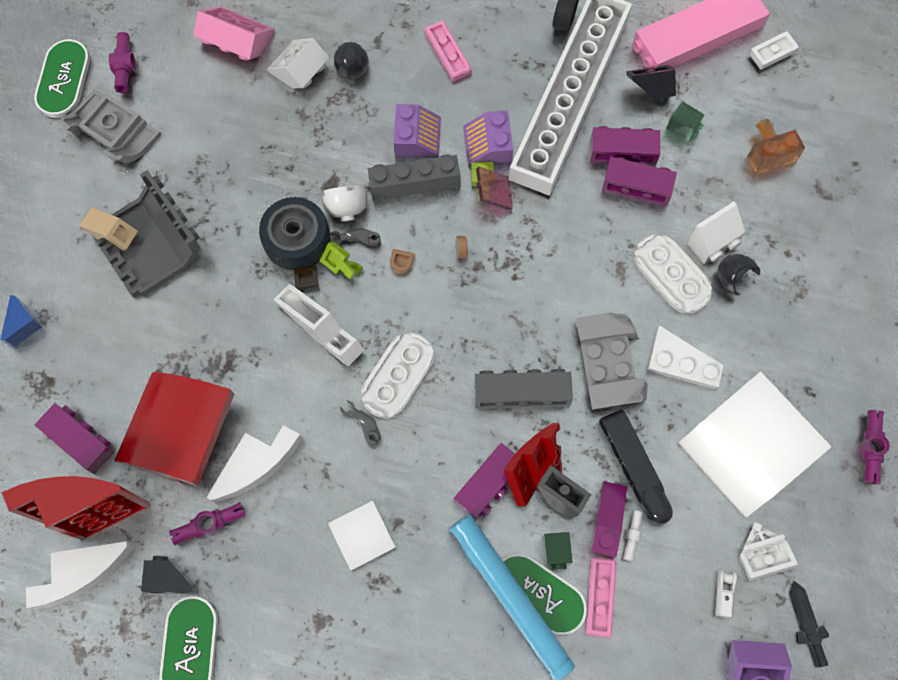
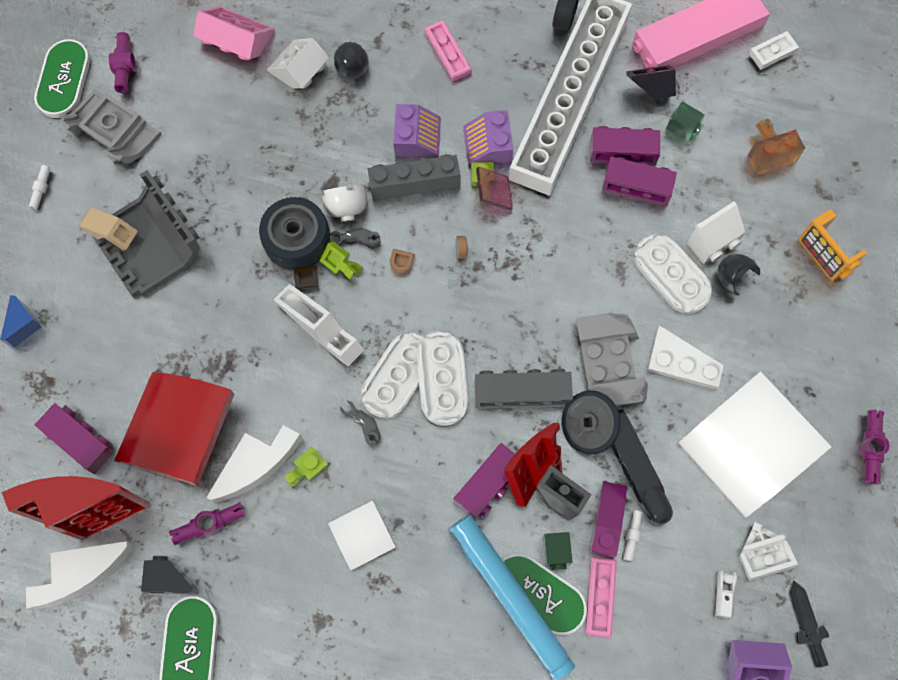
none -> white bar [28,165,51,210]
none -> lime plate [284,446,329,488]
none -> white tile [416,331,469,426]
none -> dark grey wheel [562,390,621,454]
none -> panel [798,209,867,282]

